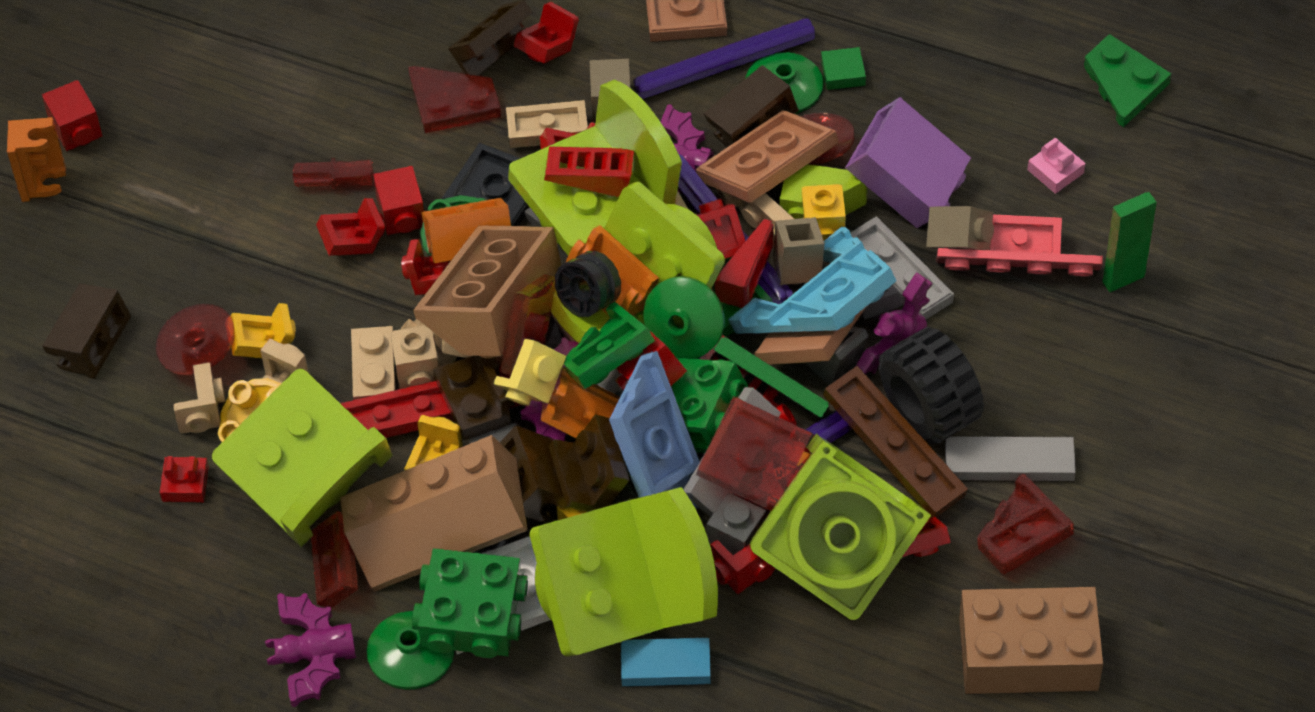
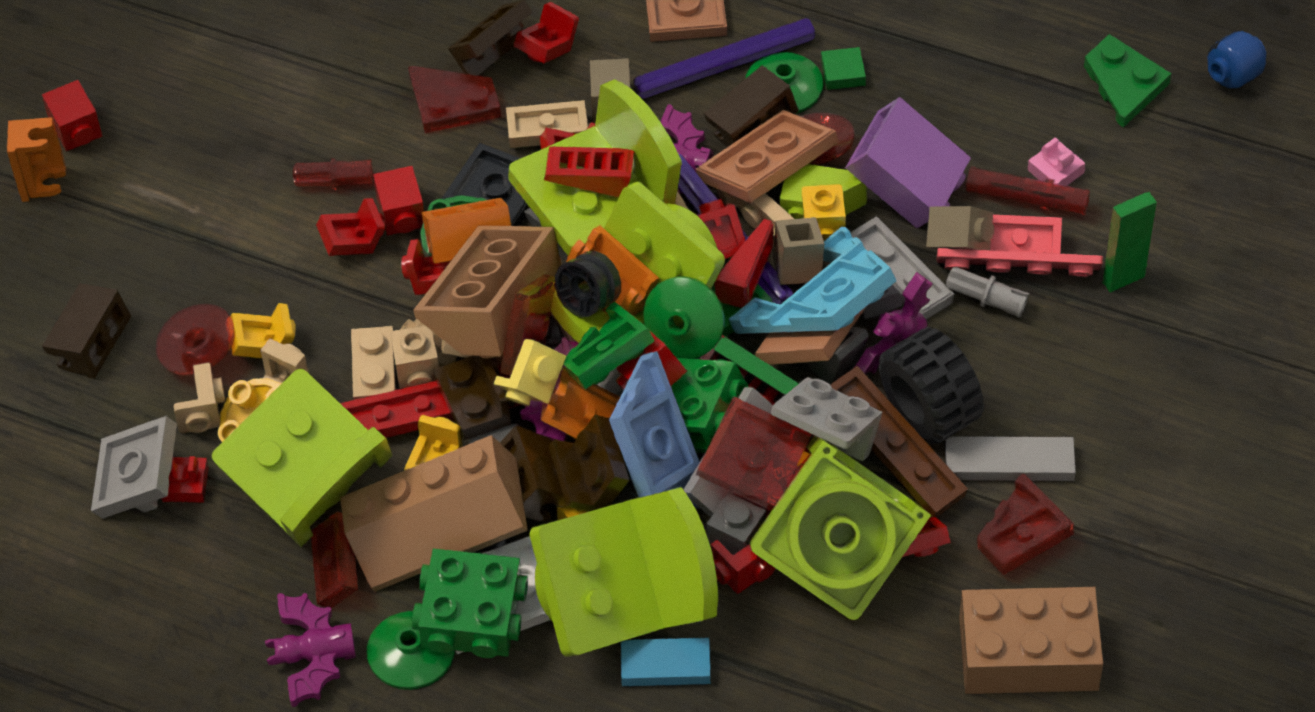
none -> light grey hinge [91,416,177,519]
none -> light grey bracket [771,377,883,461]
none -> light grey axle [946,267,1030,318]
none -> clear red pin [966,166,1090,215]
none -> blue head [1207,31,1266,89]

